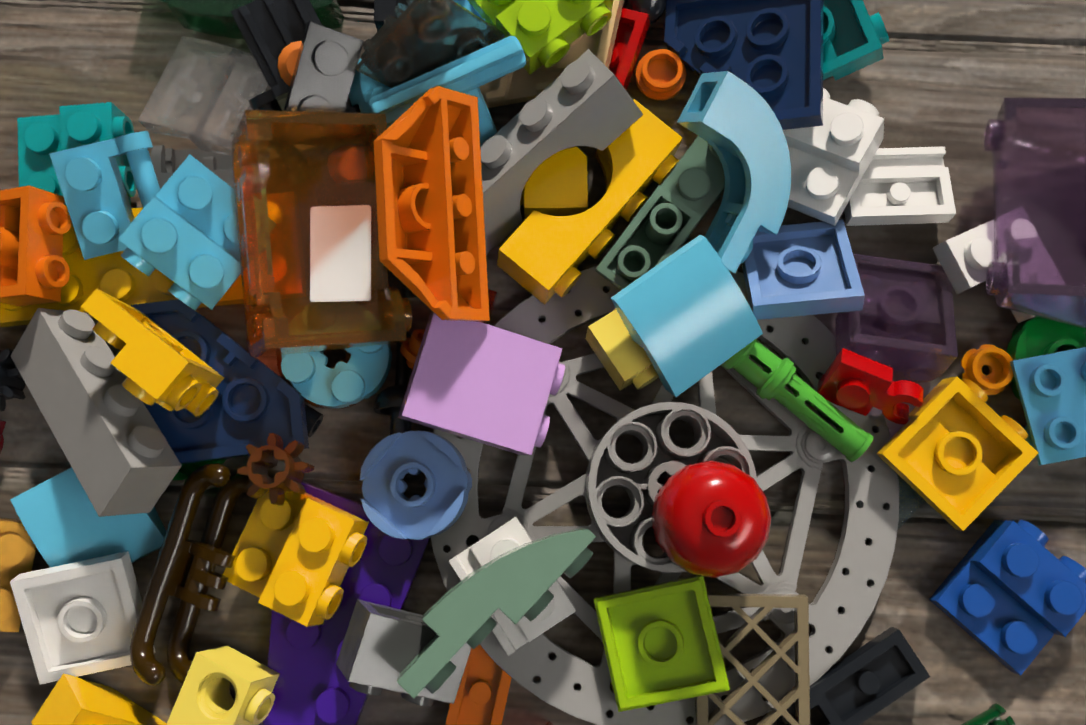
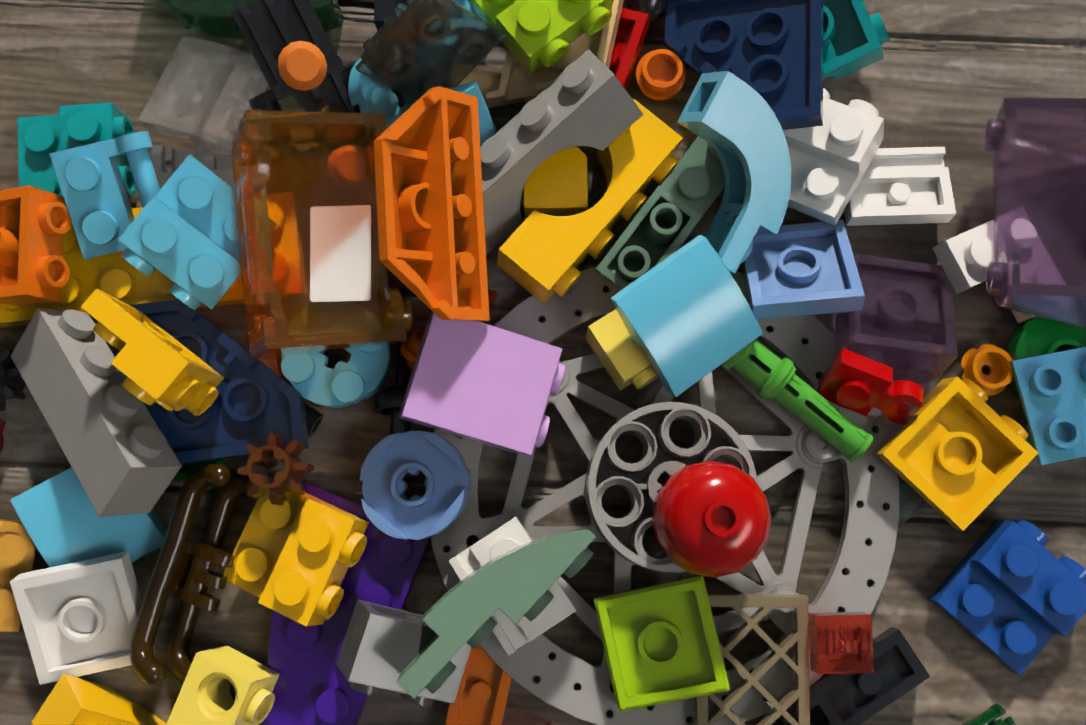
plate [278,22,364,147] -> none
medium azure axle [369,36,526,128] -> none
none -> clear red tile [809,612,874,674]

